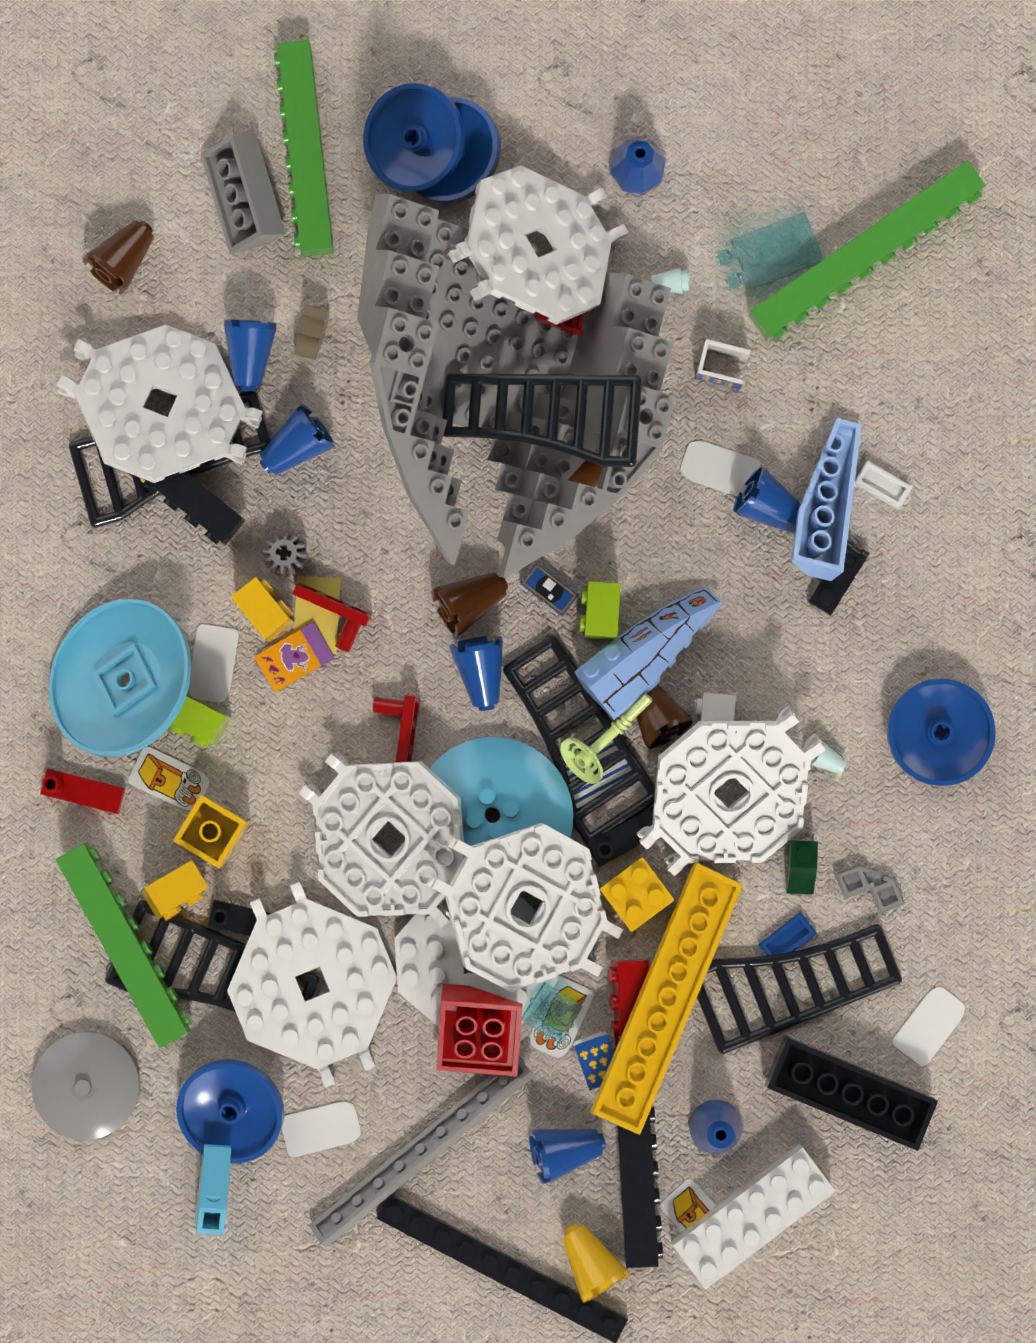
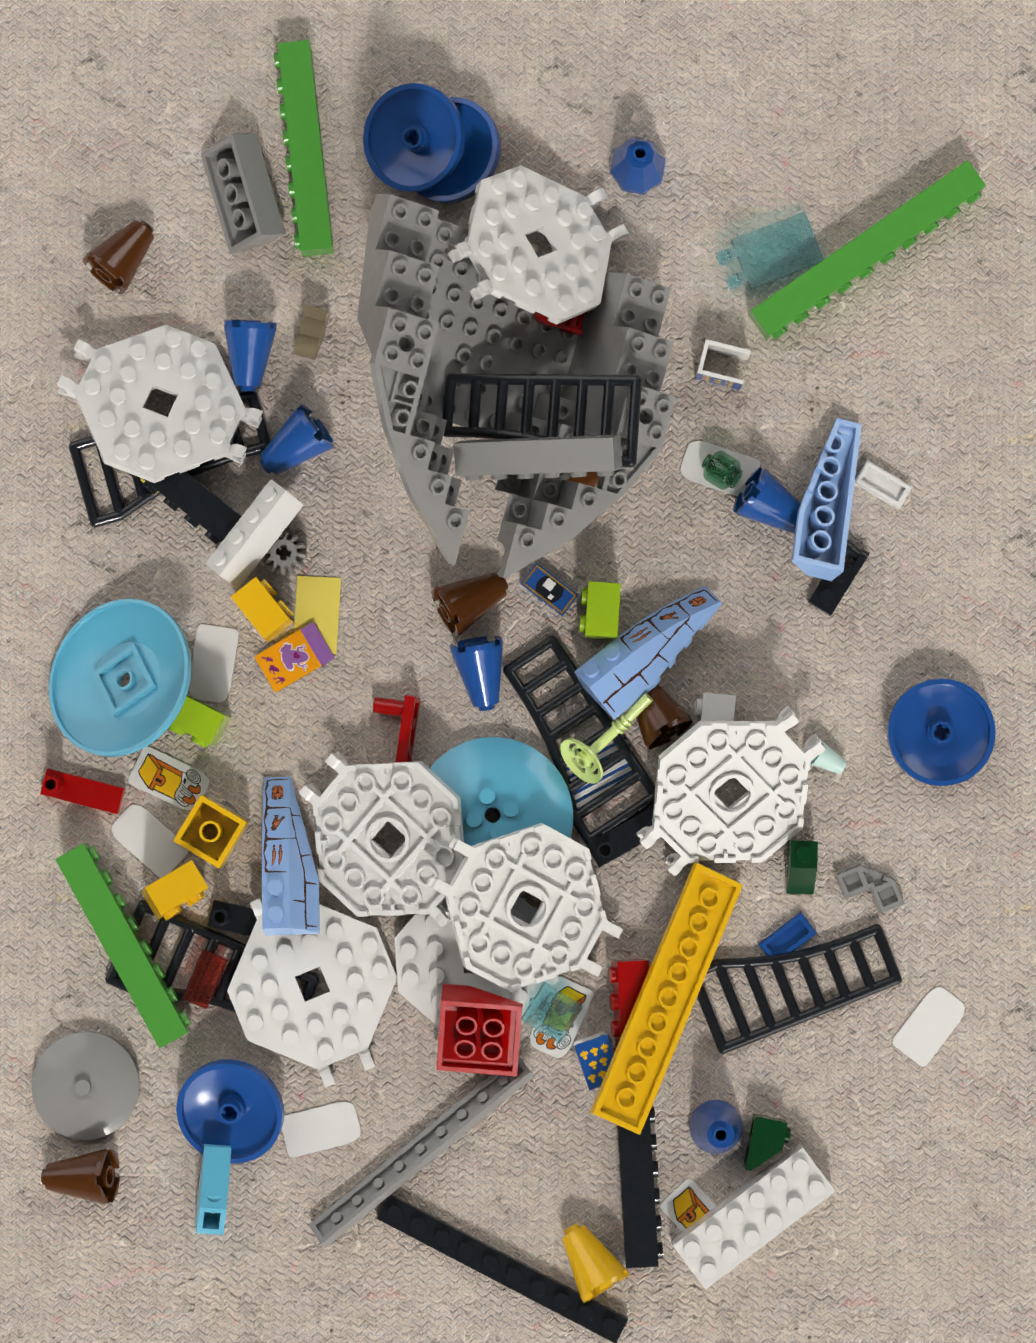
red piece [292,582,372,652] -> none
blue cone [529,1129,606,1184] -> none
yellow brick [599,856,674,932] -> none
light aqua cone [651,267,690,294] -> none
black brick [764,1035,938,1151] -> none
none -> reddish brown cone [41,1149,120,1204]
none -> white sticker [112,804,189,878]
none -> clear red tile [182,949,228,1009]
none -> white brick [205,479,303,589]
none -> light blue wedge [262,777,320,936]
none -> light grey brick [454,435,622,481]
none -> clear green head [702,450,743,490]
none -> dark green slope [743,1113,791,1171]

